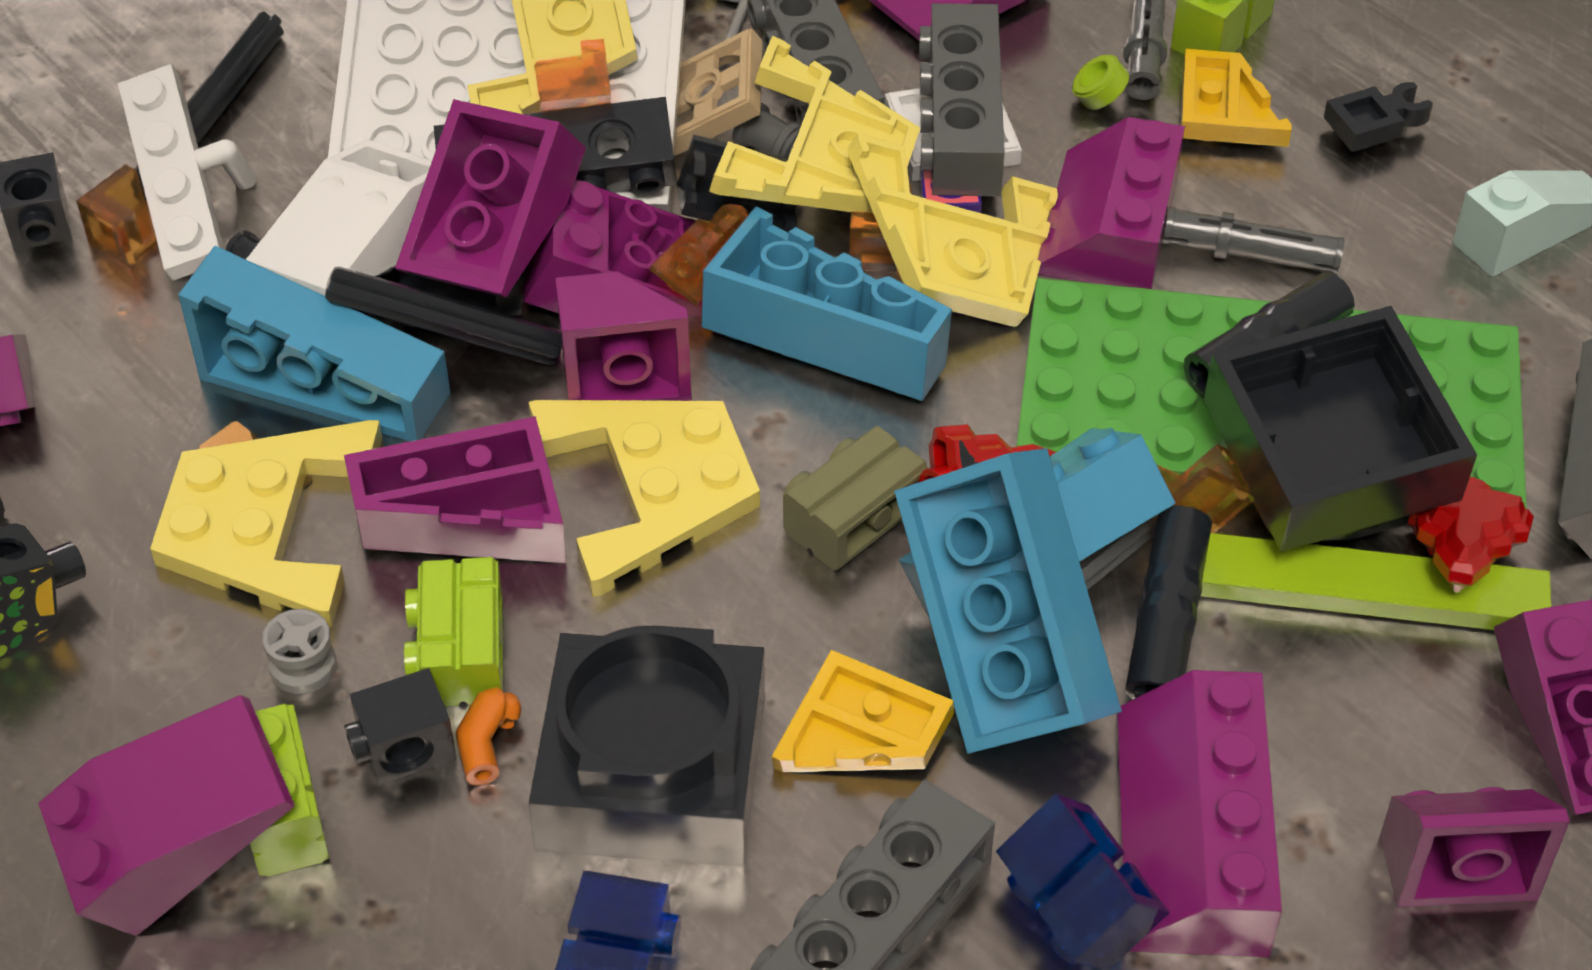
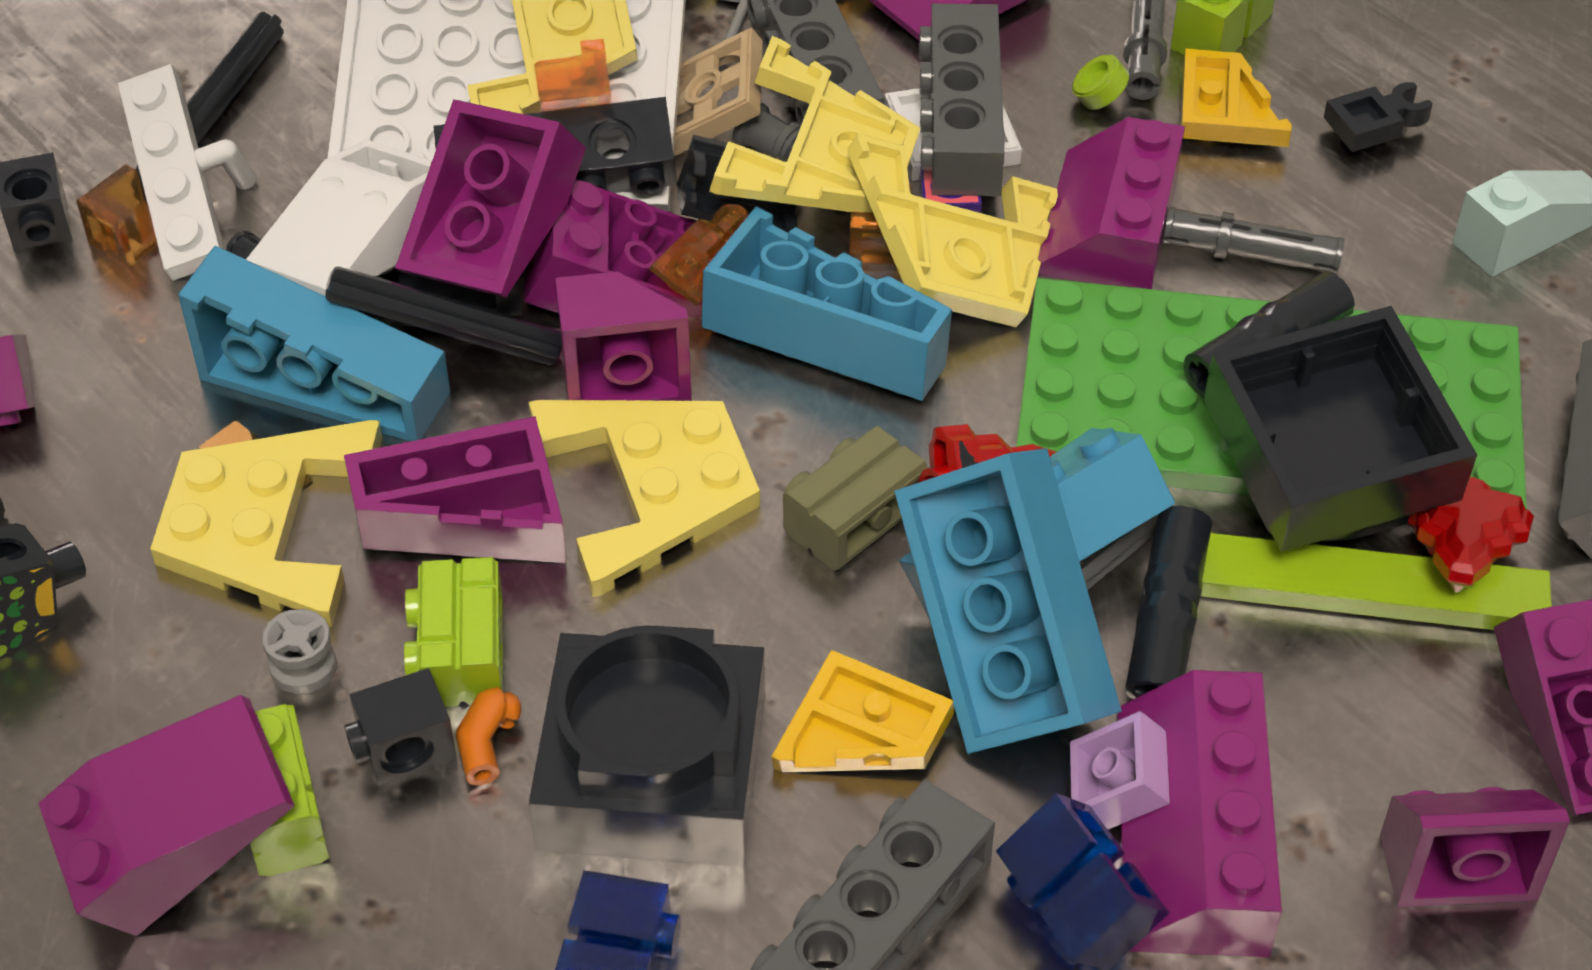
clear orange panel [1156,444,1254,533] -> none
none -> lavender piece [1070,711,1170,834]

